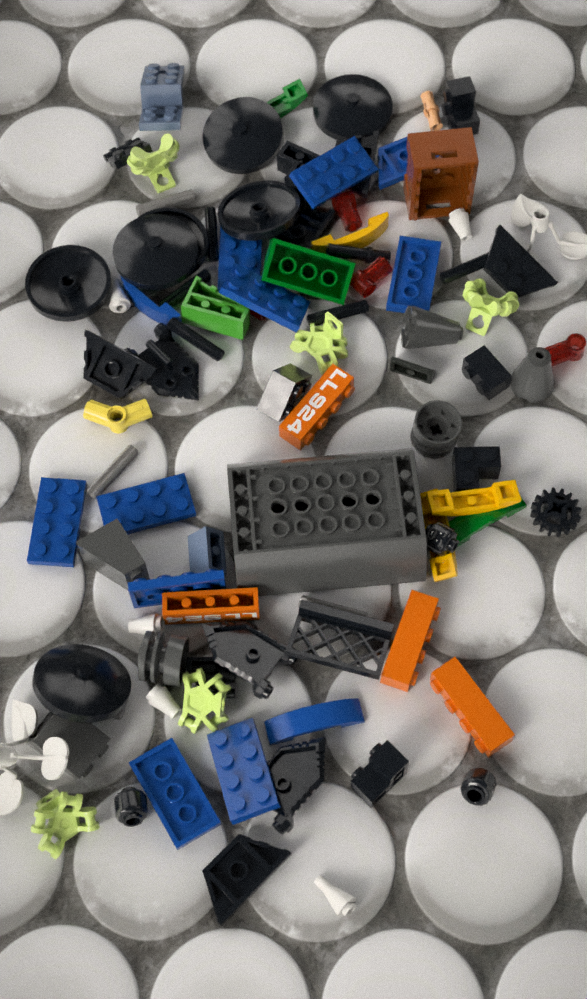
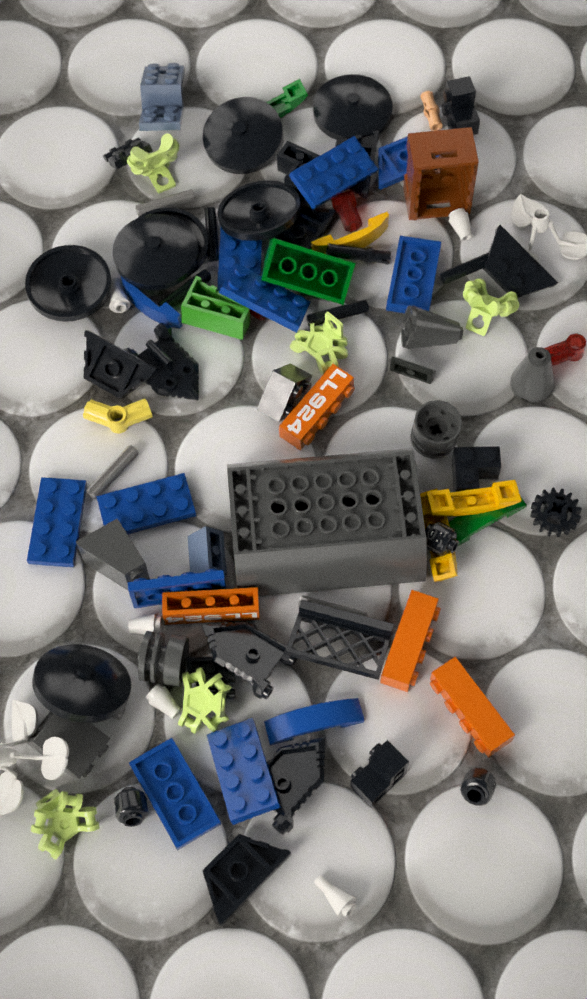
black axle [167,317,225,362] -> none
clear red piece [350,256,393,298] -> none
black brick [462,345,512,400] -> none

